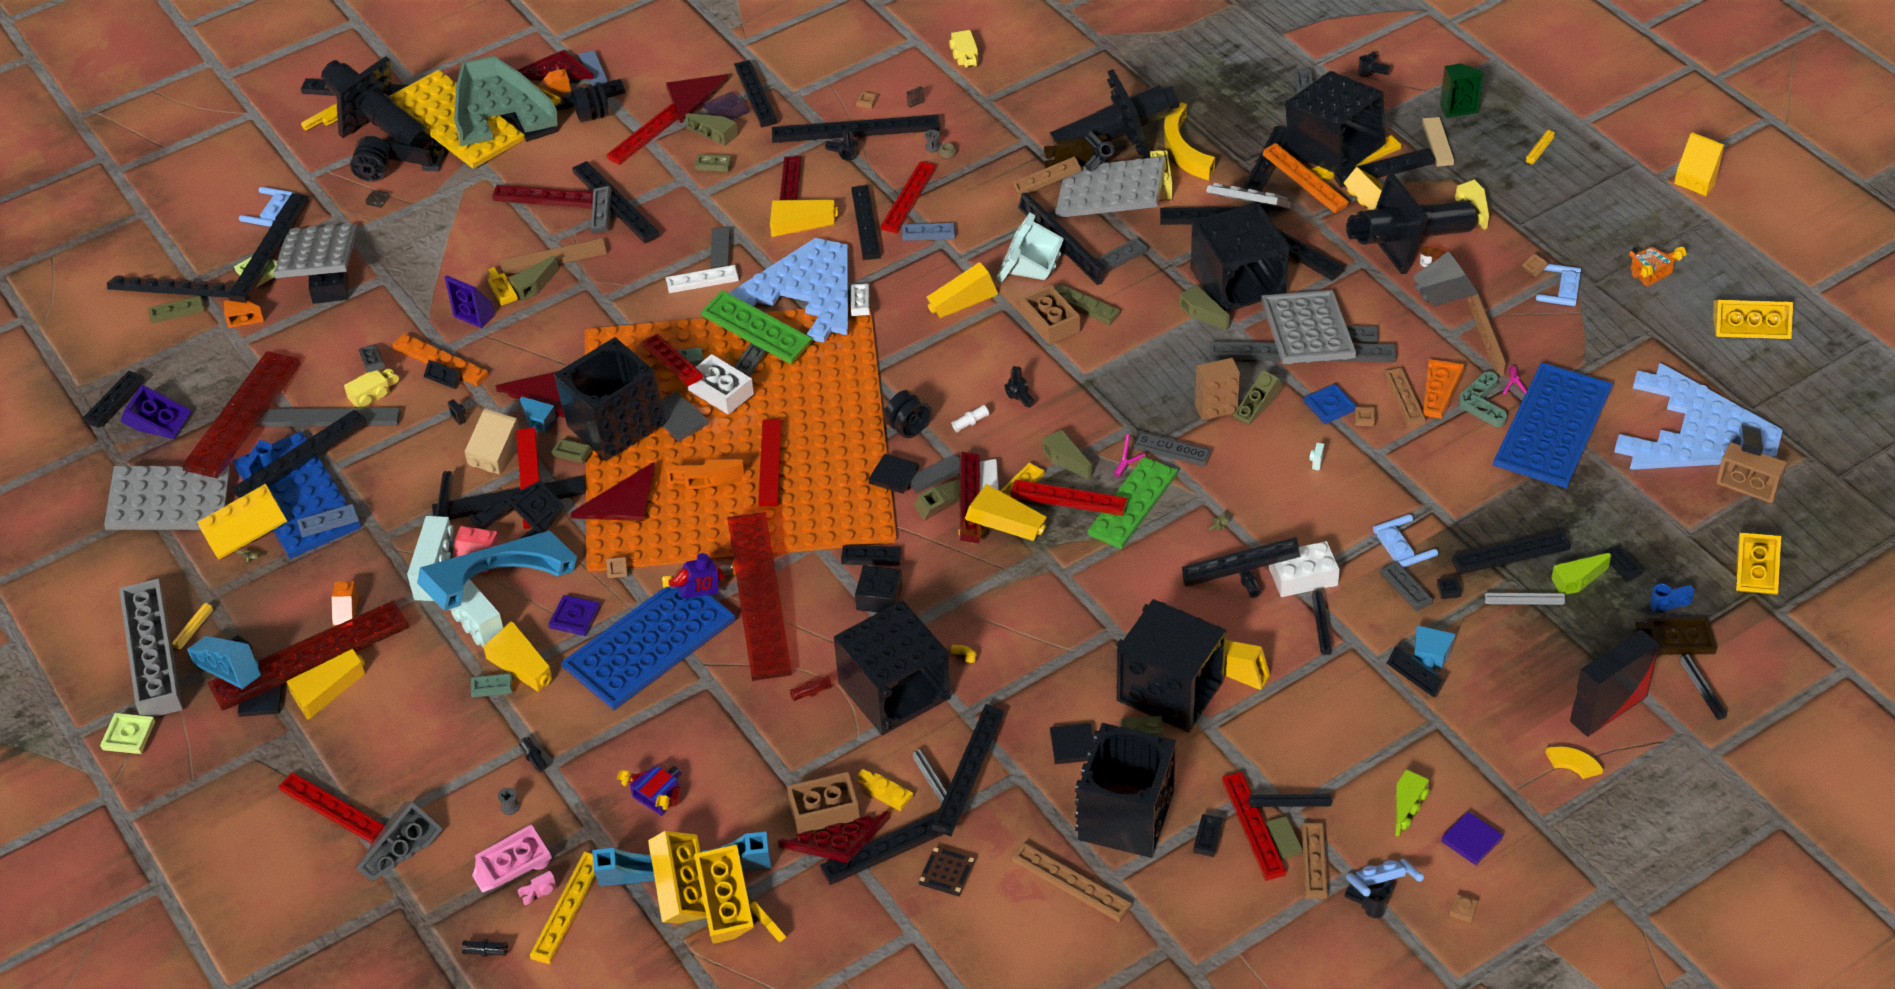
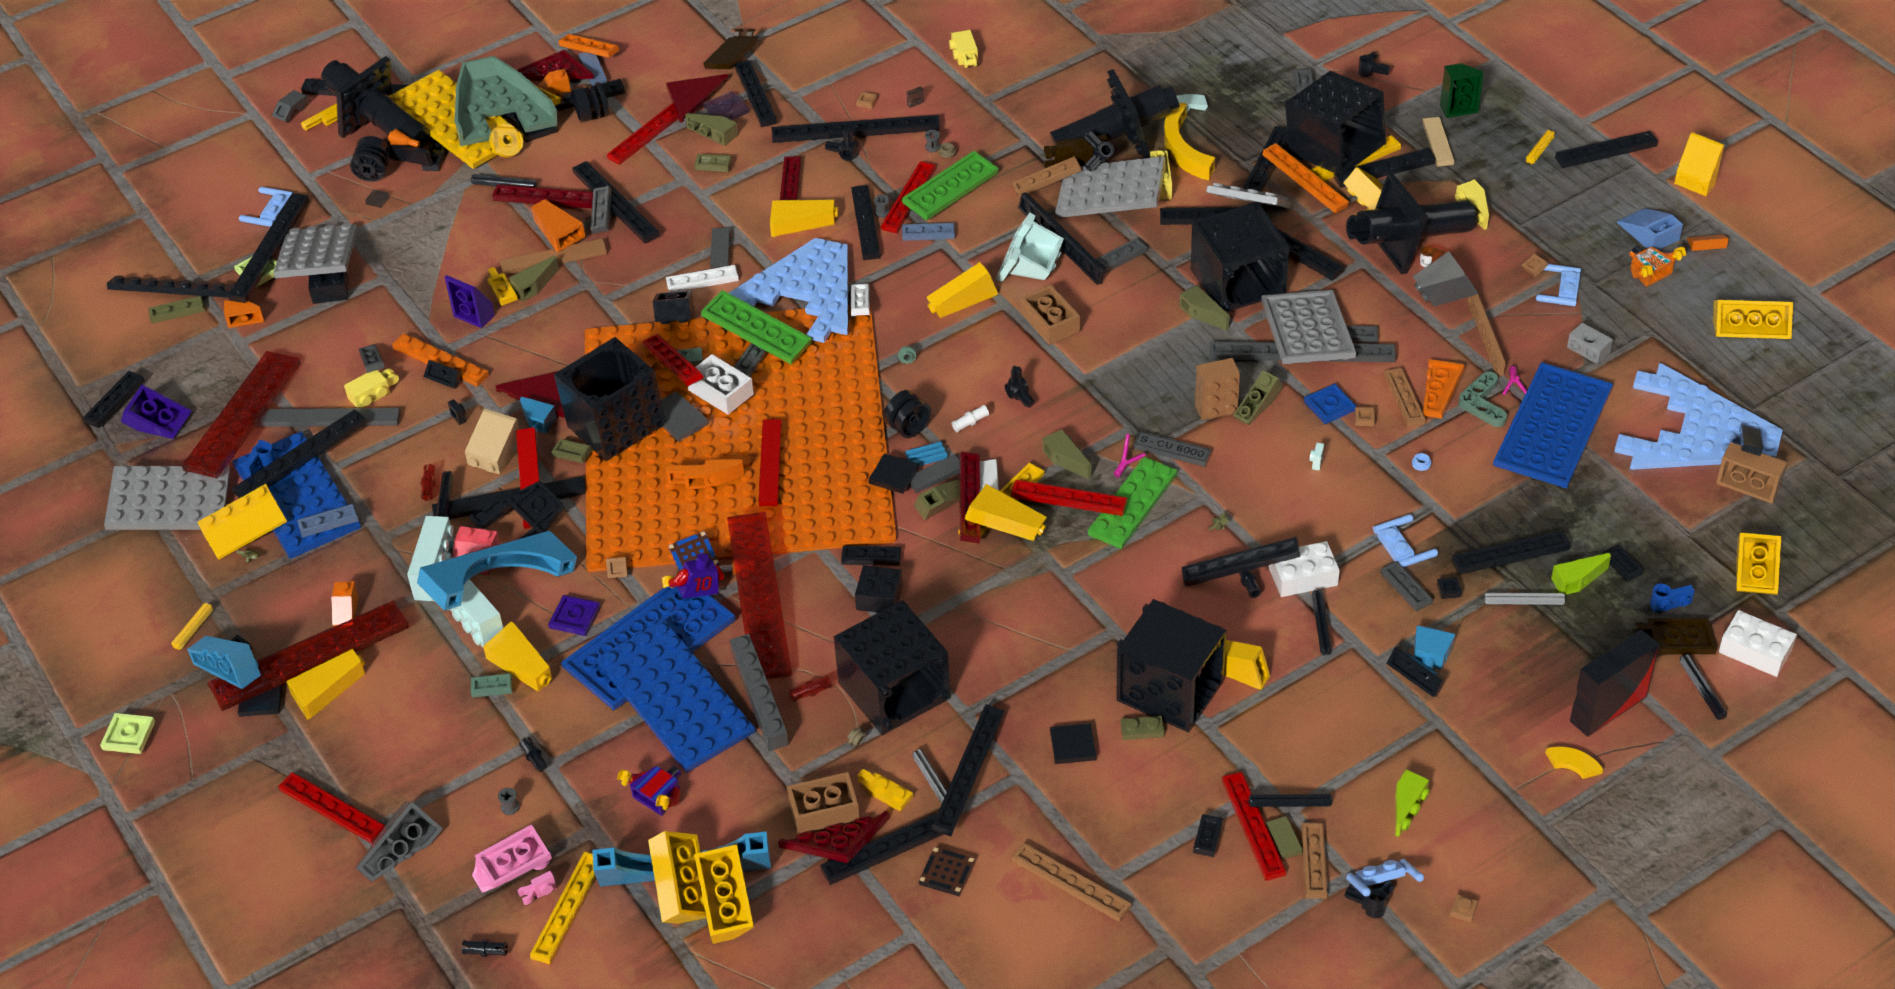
light grey brick [119,579,182,717] -> none
dark red tile [571,463,656,521] -> none
yellow tile [748,897,786,942] -> none
yellow arm [951,644,977,663] -> none
olive plate [1055,284,1120,325] -> none
black piece [1075,723,1177,858] -> none
dark purple tile [1441,811,1503,865] -> none
none -> dark grey slope [272,90,308,123]
none -> orange cone [388,129,420,148]
none -> clear red pin [420,464,436,501]
none -> black axle [471,174,537,188]
none -> yellow plate [489,124,523,158]
none -> orange slope [531,199,585,252]
none -> orange tile [558,34,619,58]
none -> blue plate [596,620,755,773]
none -> black brick [653,290,694,324]
none -> tile [668,531,719,572]
none -> dark brown tile [703,28,759,69]
none -> dark grey brick [730,634,788,751]
none -> dark tan plate [847,727,866,747]
none -> dark grey bush [874,195,890,218]
none -> sand green plate [898,346,916,364]
none -> bright green plate [902,151,999,221]
none -> dark azure tile [905,442,947,466]
none -> light aqua slope [1173,94,1208,113]
none -> light blue plate [1412,453,1431,471]
none -> black plate [1555,131,1658,168]
none -> light grey brick [1567,323,1613,364]
none -> medium blue slope [1617,208,1683,250]
none -> orange slope [1687,234,1729,251]
none -> white brick [1719,610,1797,677]

